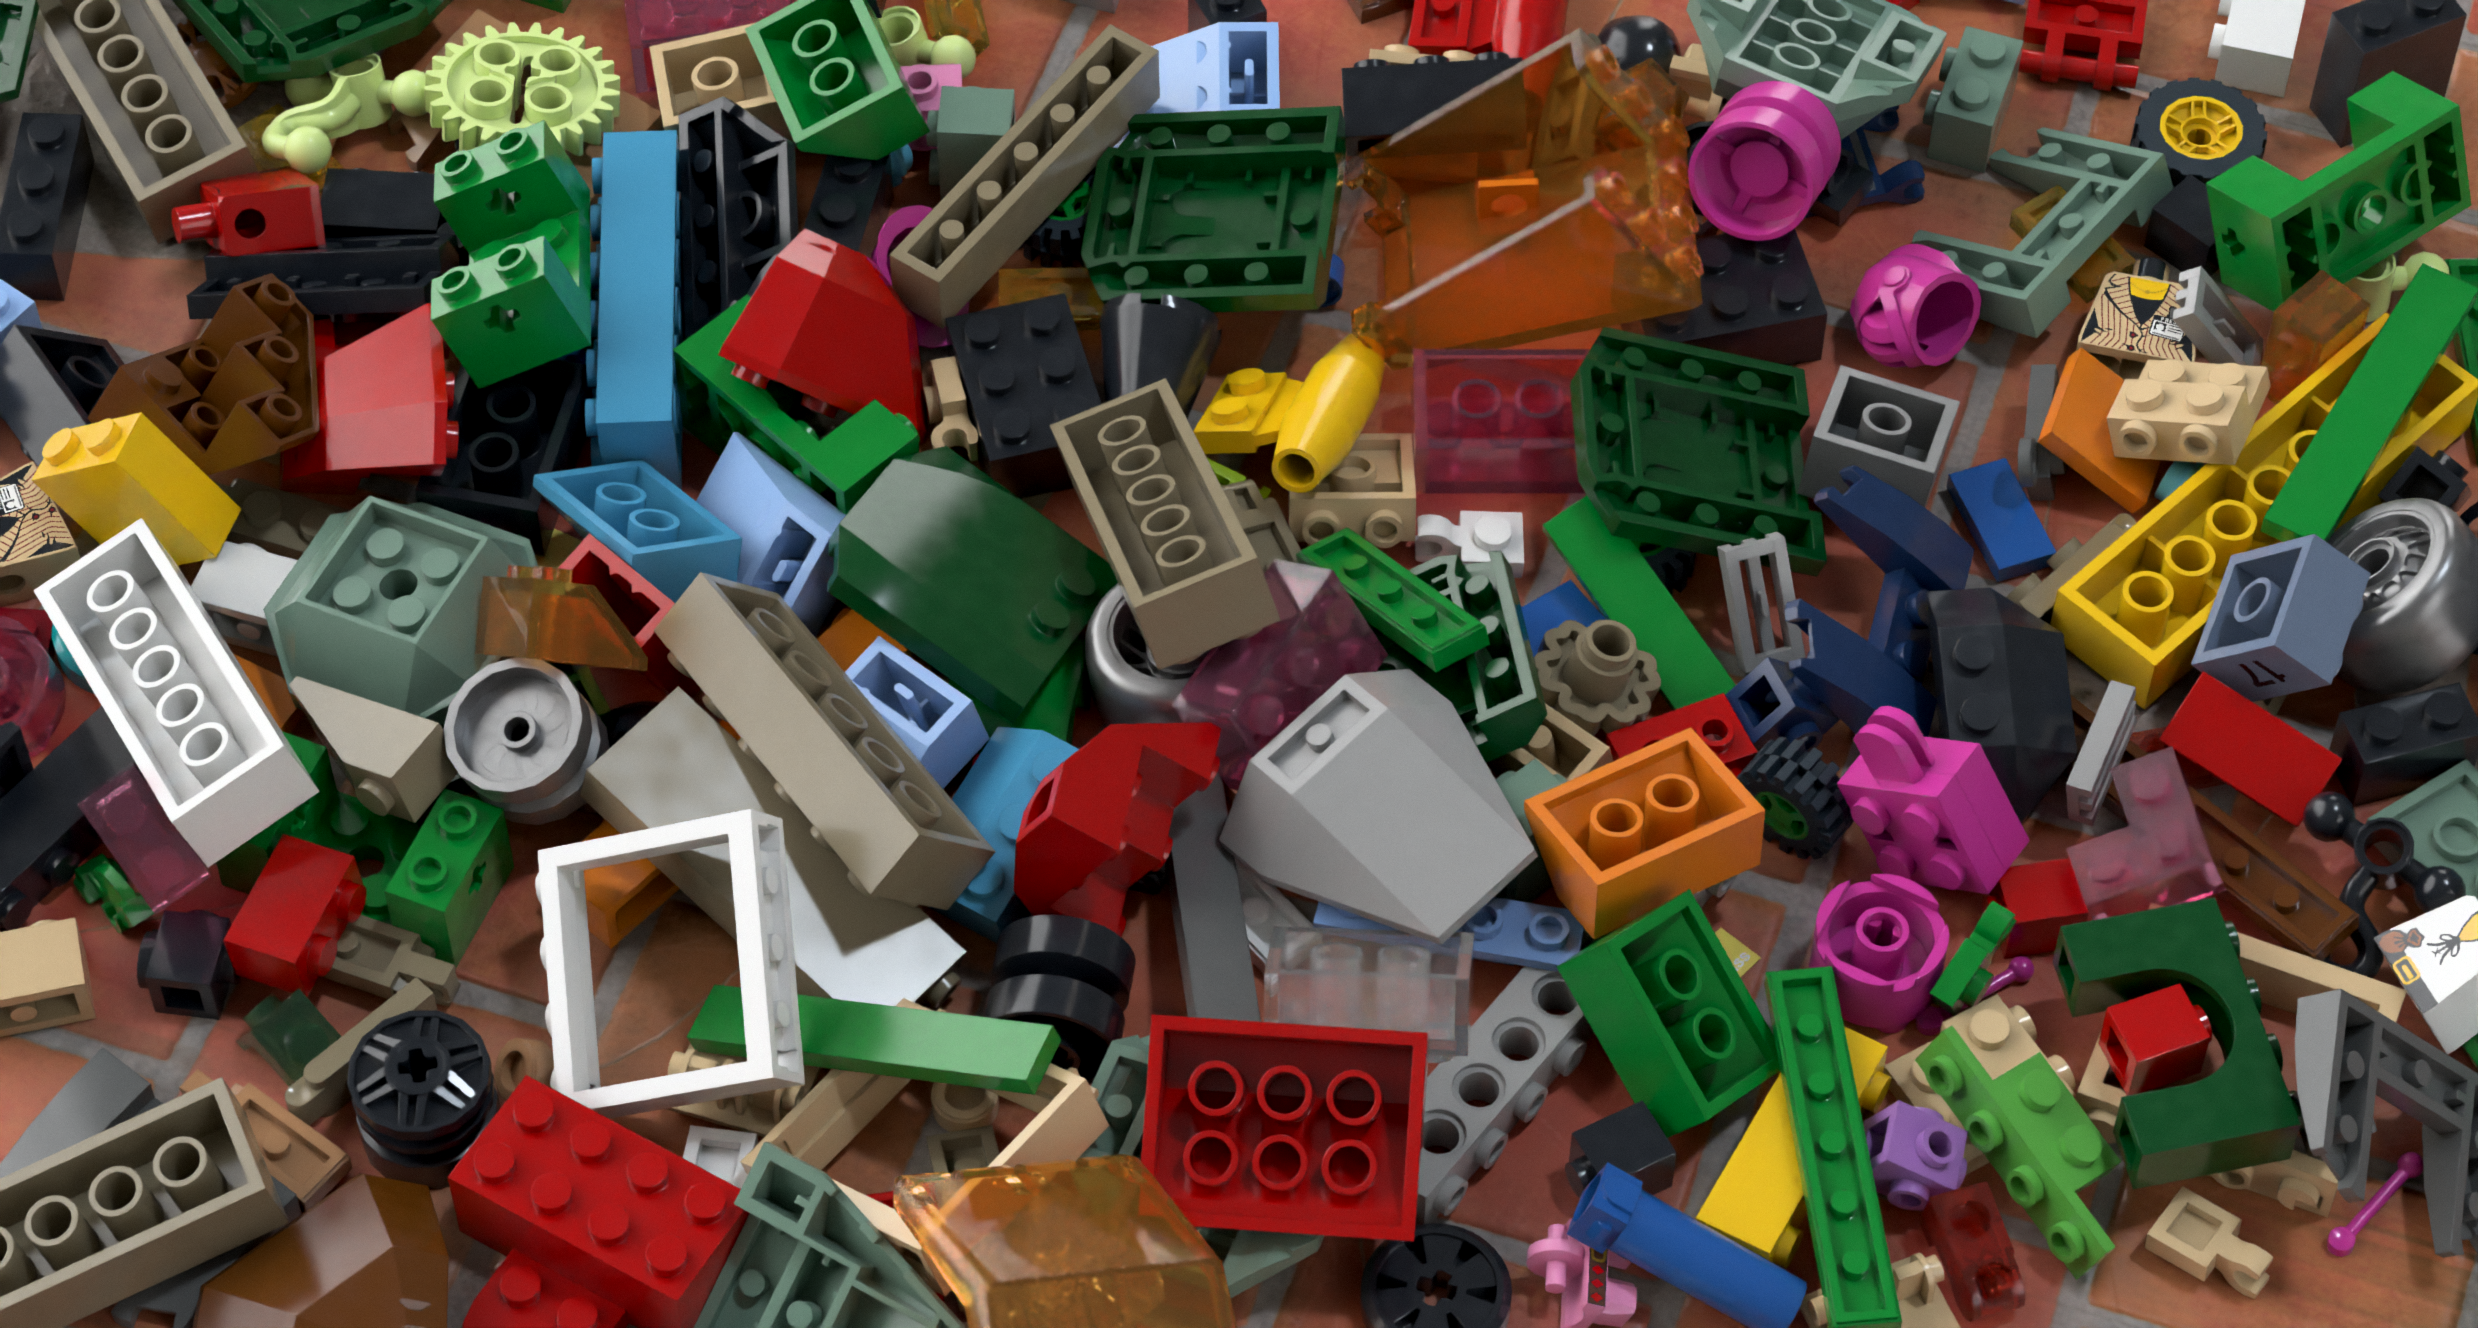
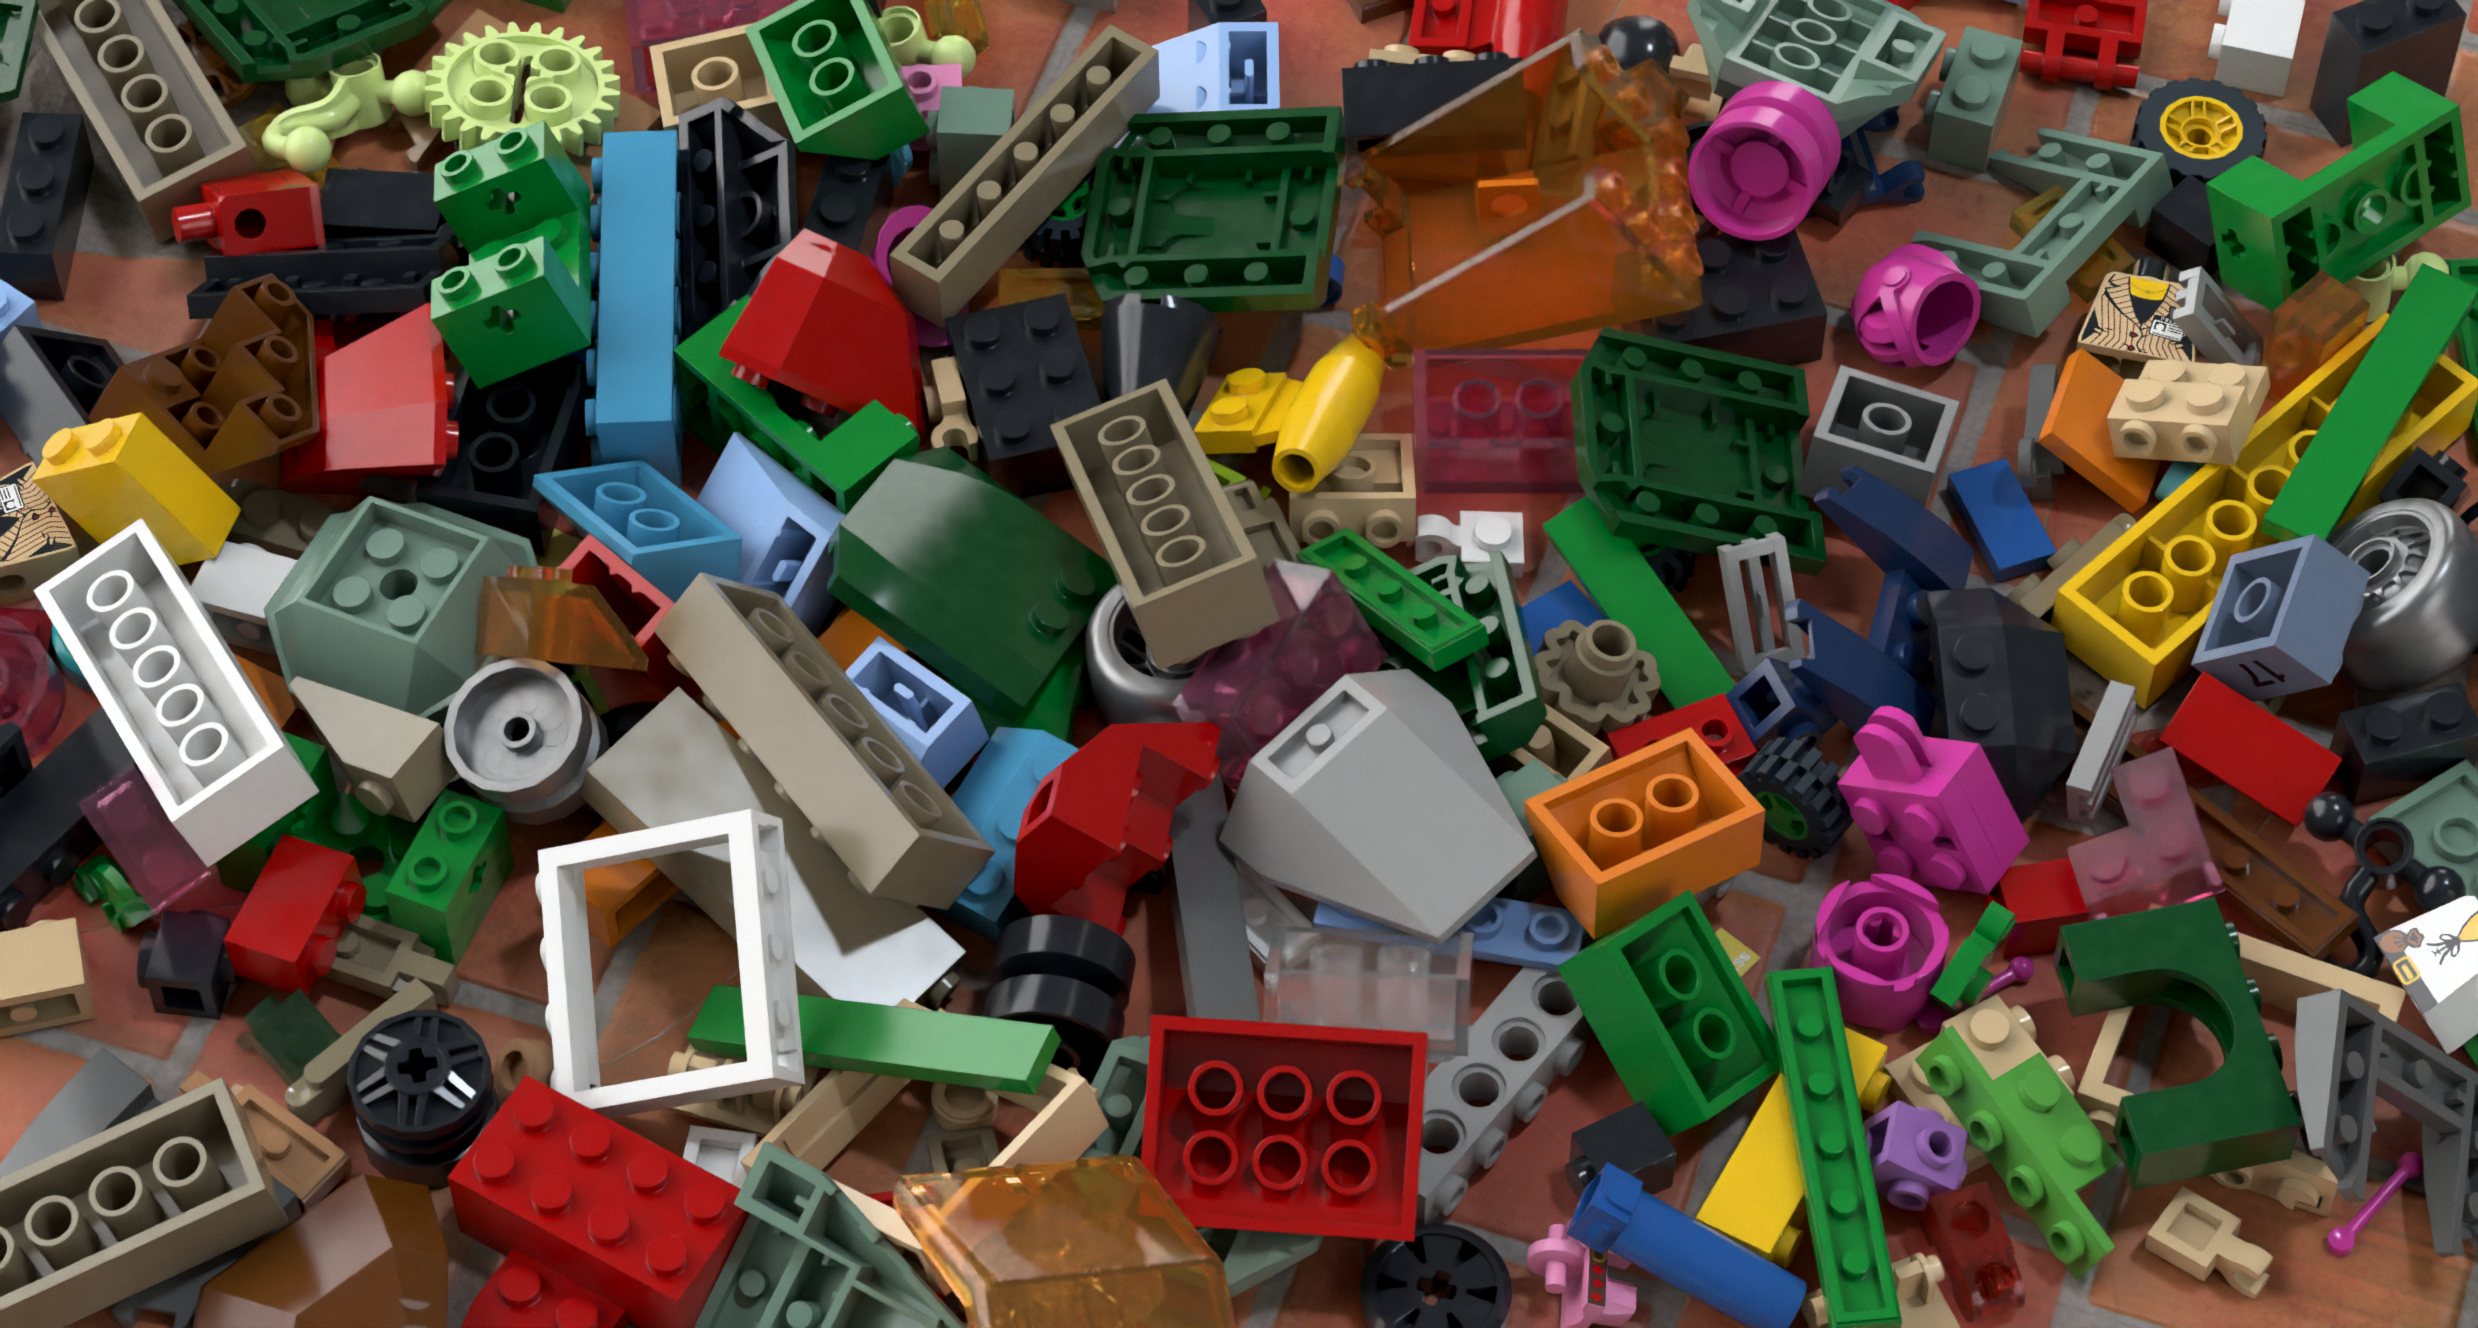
red brick [2098,983,2212,1096] -> none

